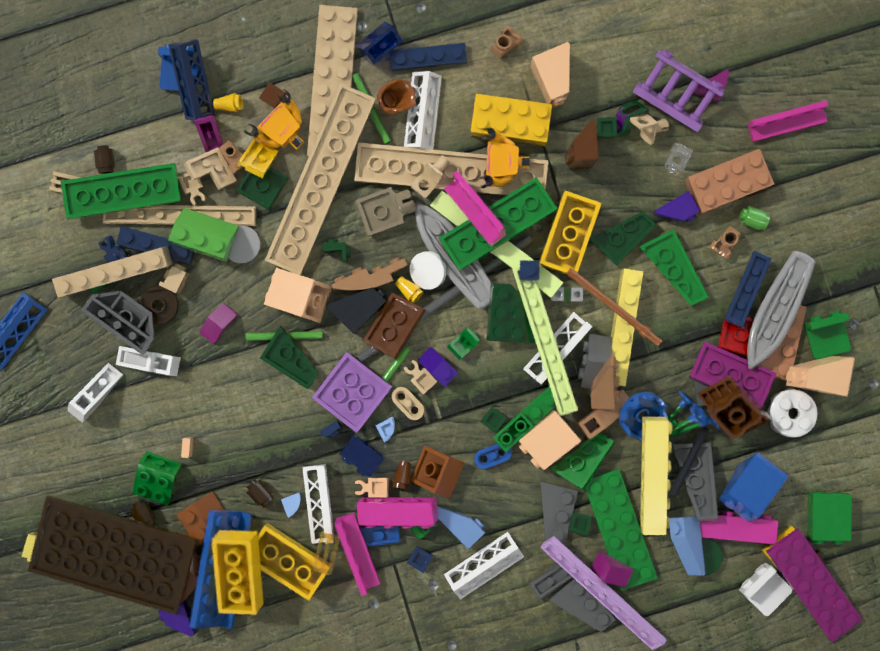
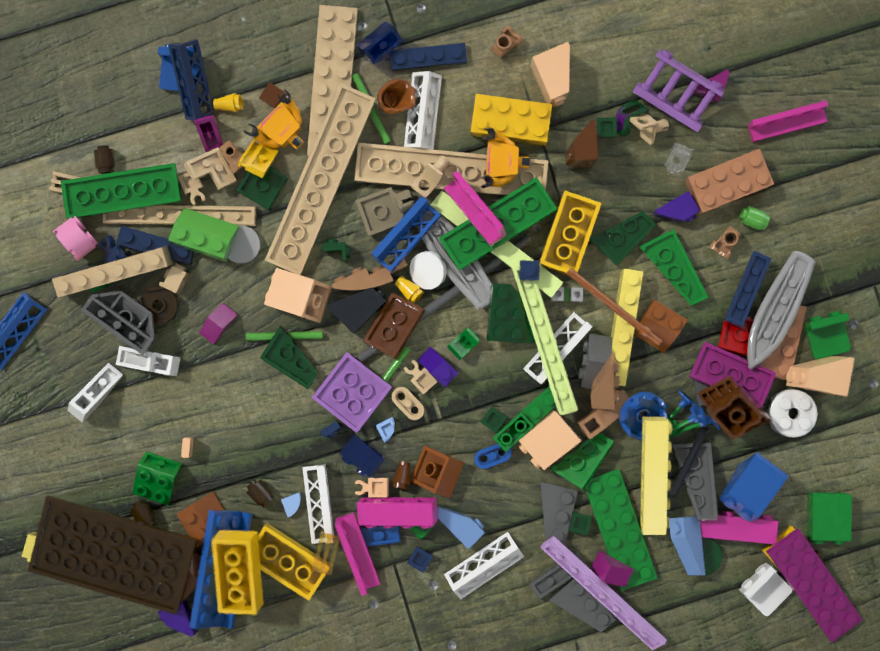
none -> bright pink brick [53,216,98,261]
none -> blue fence [371,196,441,273]
none -> dark orange slope [634,300,687,353]

